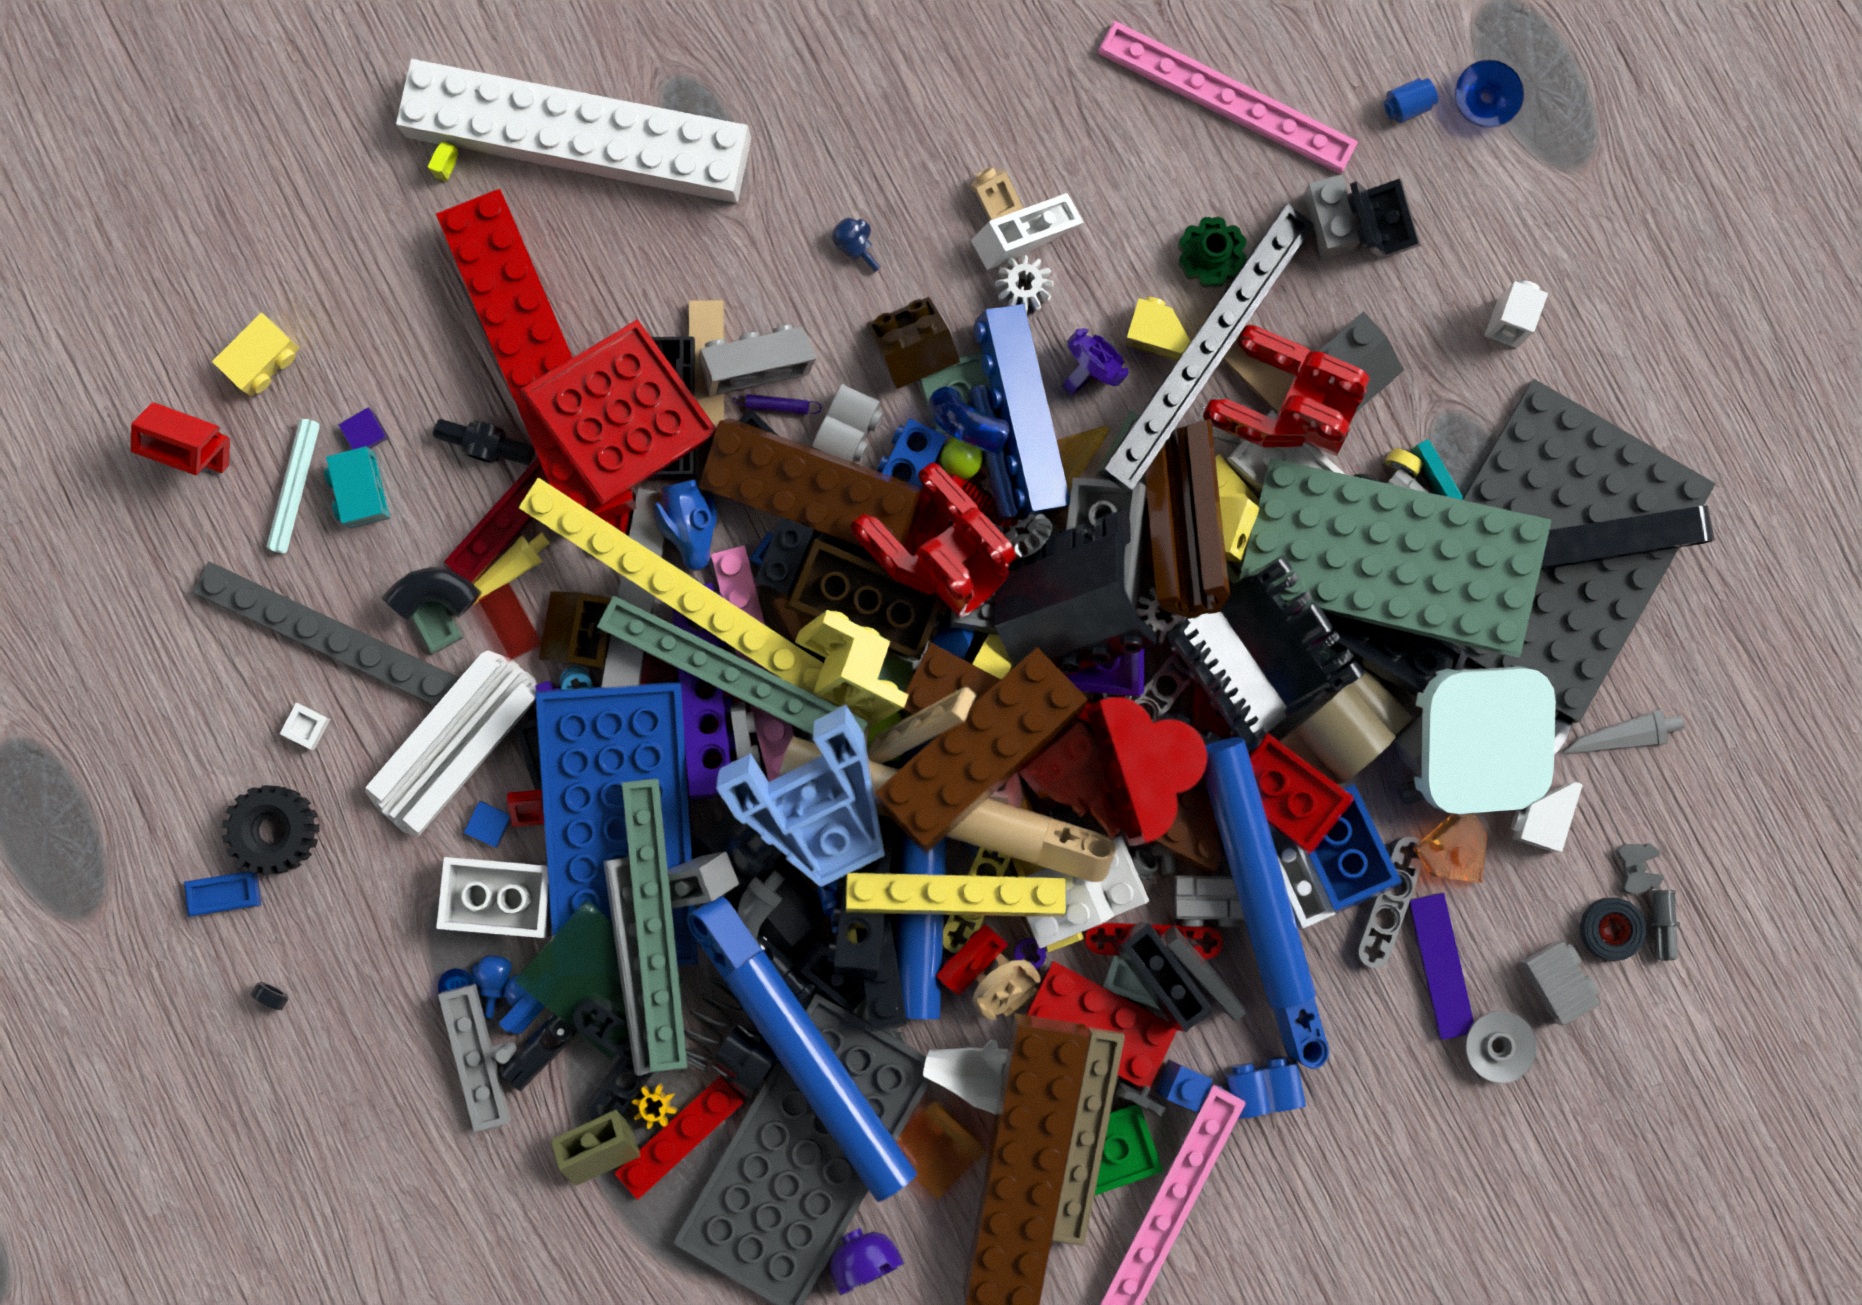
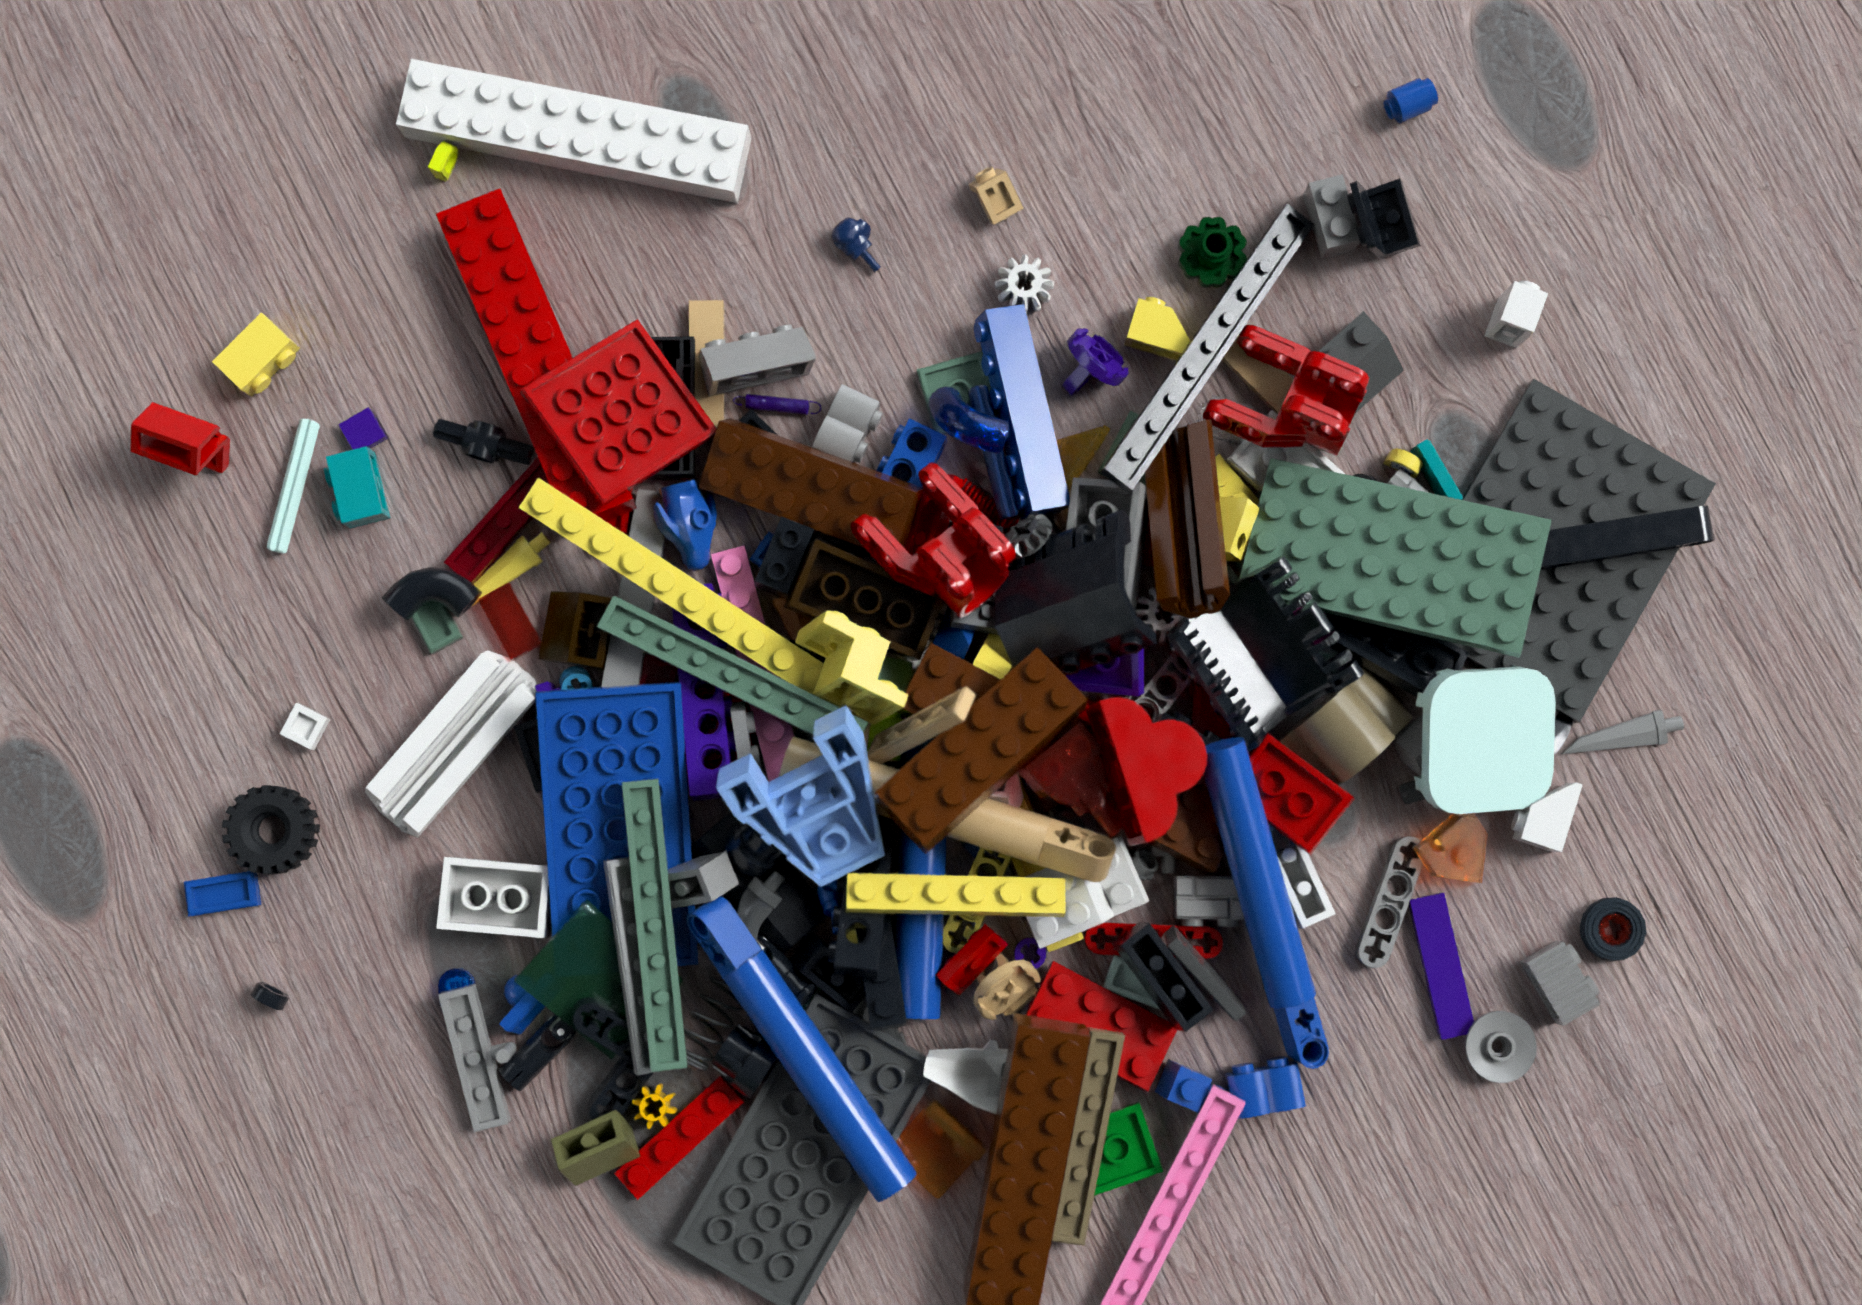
dark grey plate [193,561,460,705] -> none
blue tile [464,801,511,848] -> none
blue piece [472,955,512,1018] -> none
red tile [506,789,545,827] -> none
dark purple cylinder [831,1228,905,1296] -> none
dark brown slope [866,297,960,389] -> none
lime piece [940,436,983,479] -> none
white slope [971,193,1084,270] -> none
bright pink tile [1098,21,1358,175] -> none
dark grey piece [1116,1081,1166,1116] -> none
blue brick [1308,784,1402,915] -> none
clear blue dish [1455,60,1524,128] -> none
dark grey piece [1616,843,1664,893] -> none
dark grey axle [1651,890,1680,961] -> none

